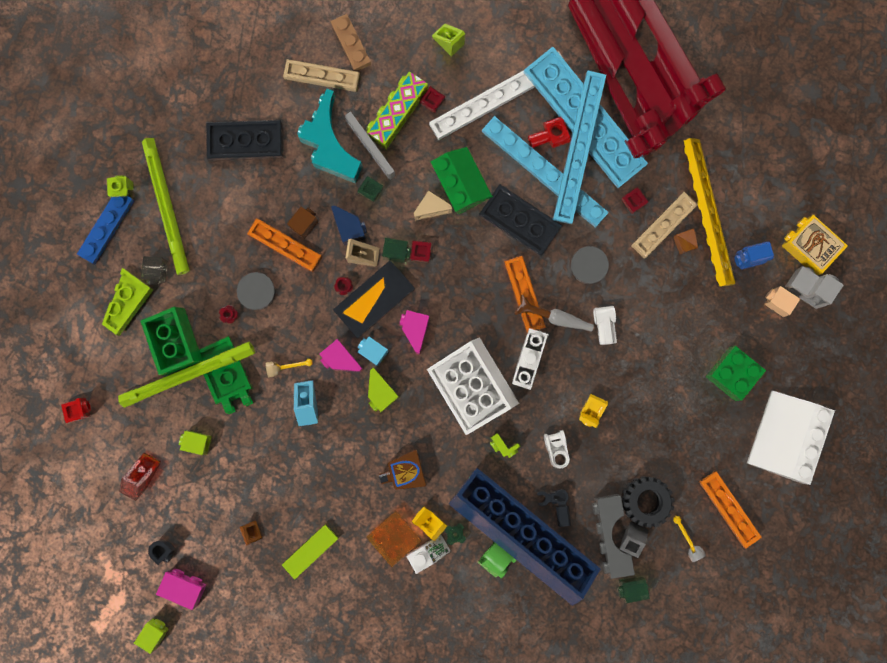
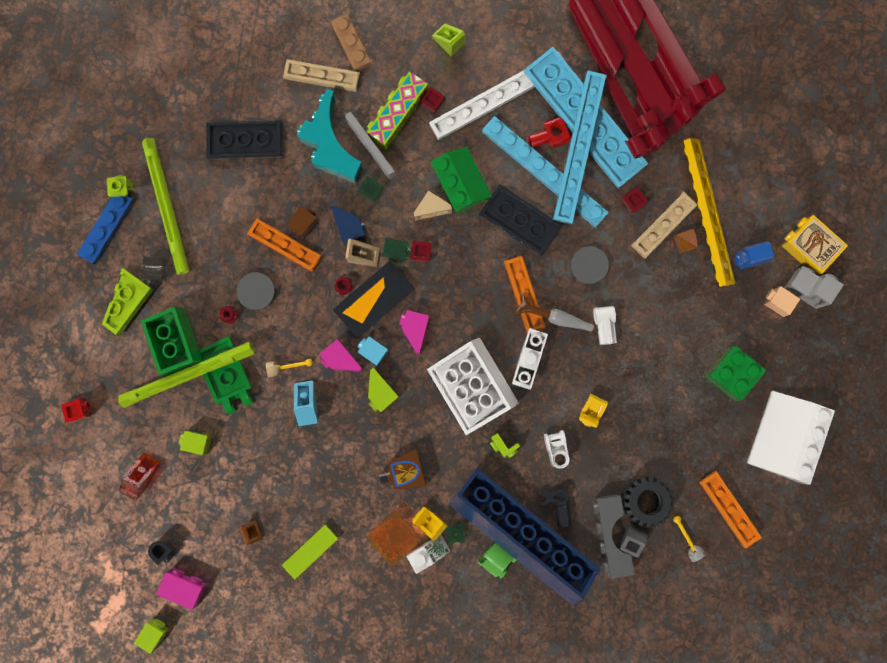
clear green brick [617,576,650,604] -> none

